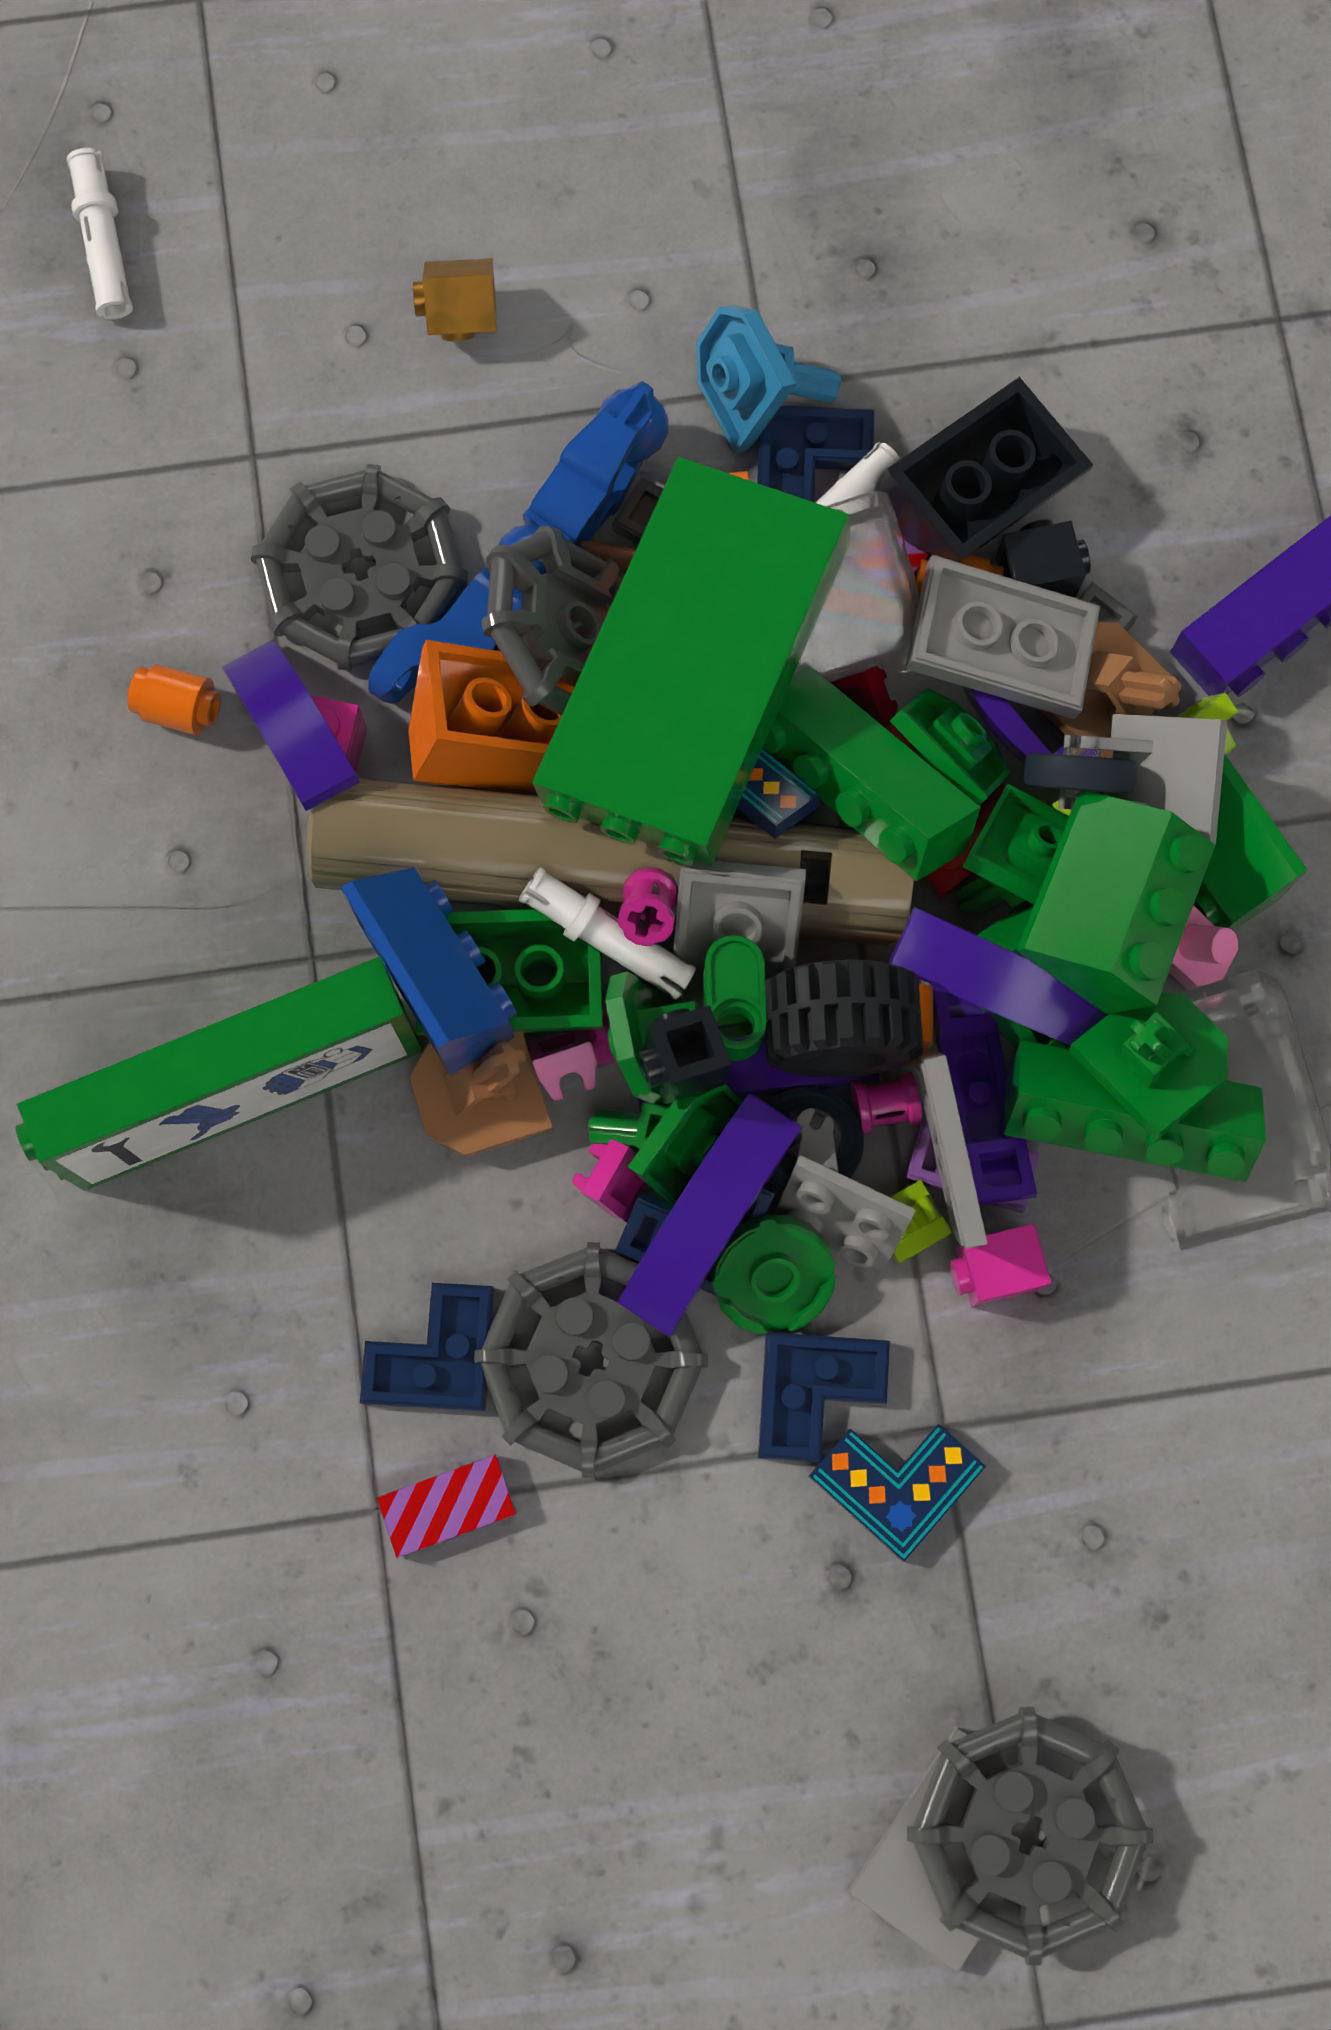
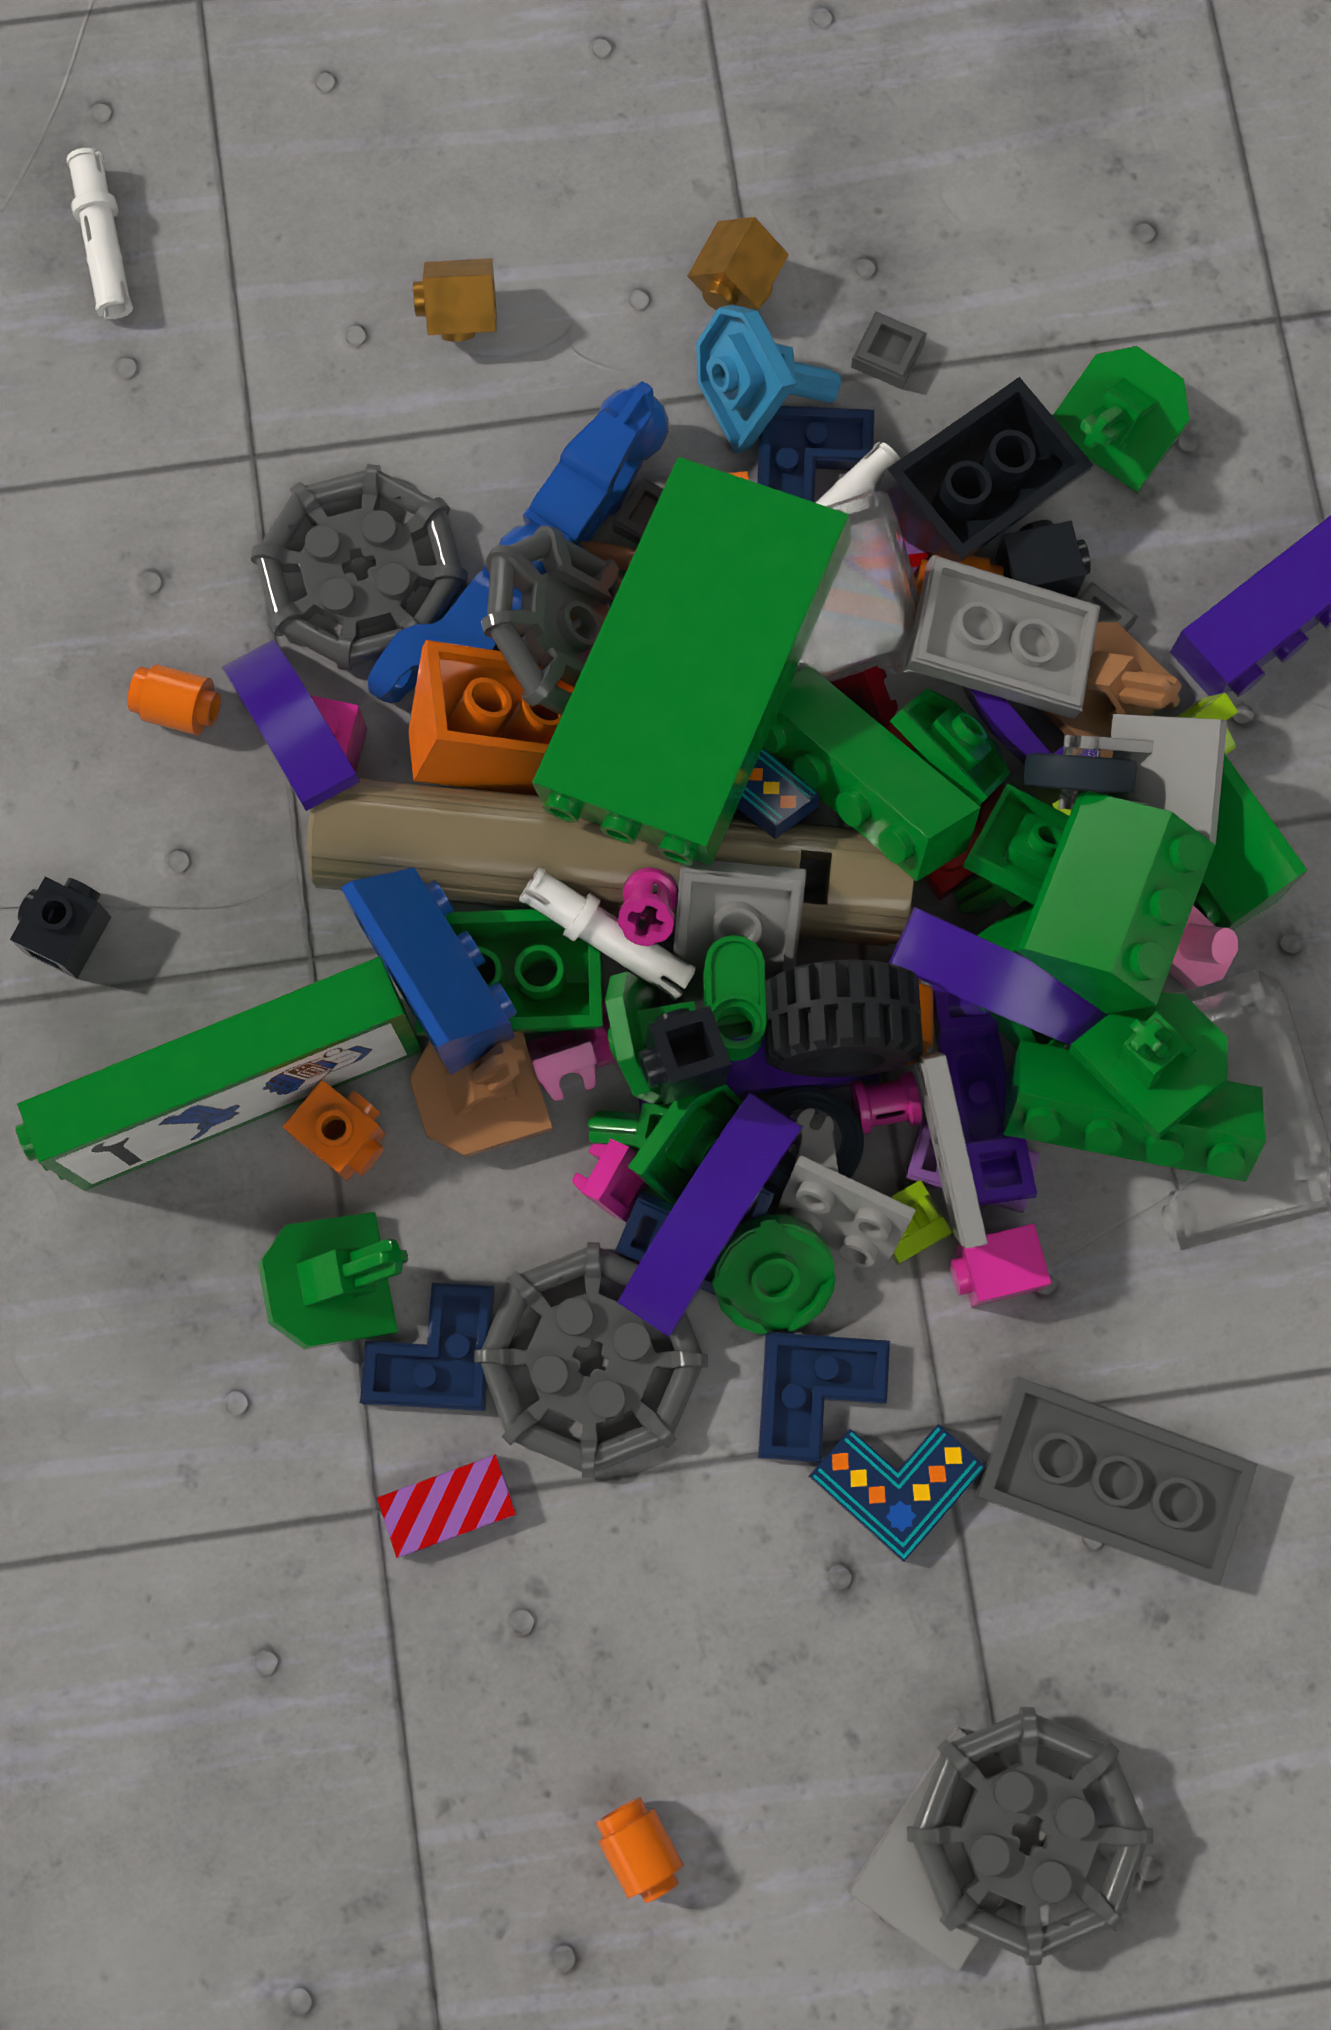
none -> black brick [10,876,111,979]
none -> green piece [258,1212,408,1350]
none -> orange brick [283,1080,386,1182]
none -> orange brick [596,1796,684,1904]
none -> pearl gold brick [687,217,789,310]
none -> dark grey tile [851,311,927,389]
none -> dark grey plate [975,1377,1258,1586]
none -> green piece [1052,346,1190,494]

